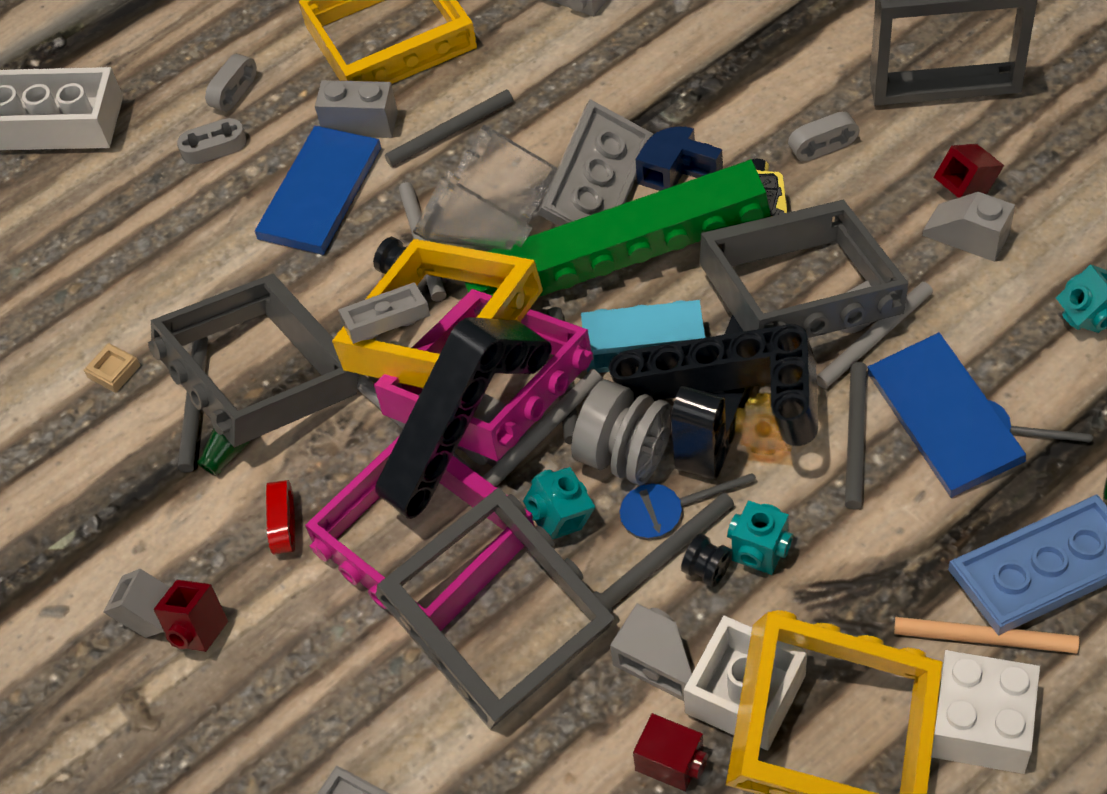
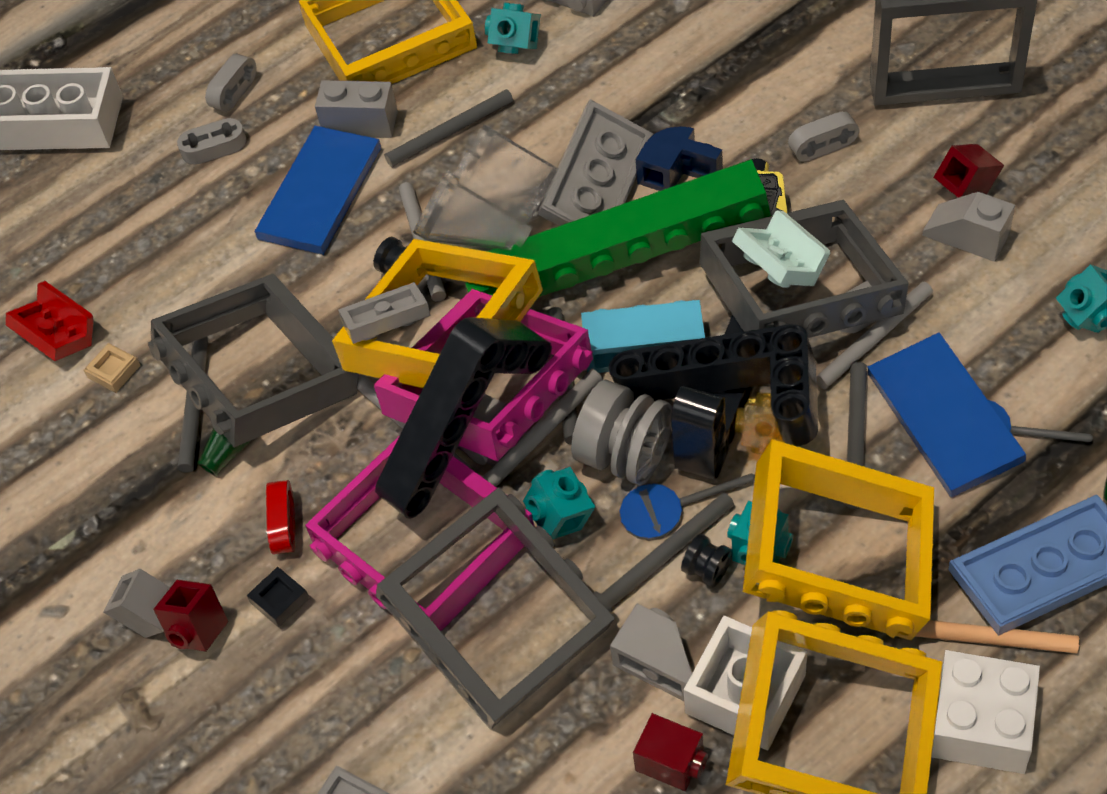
none -> red bracket [5,281,94,361]
none -> black plate [247,567,310,628]
none -> teal brick [485,2,541,54]
none -> light aqua bracket [732,210,830,288]
none -> yellow window [743,439,934,640]

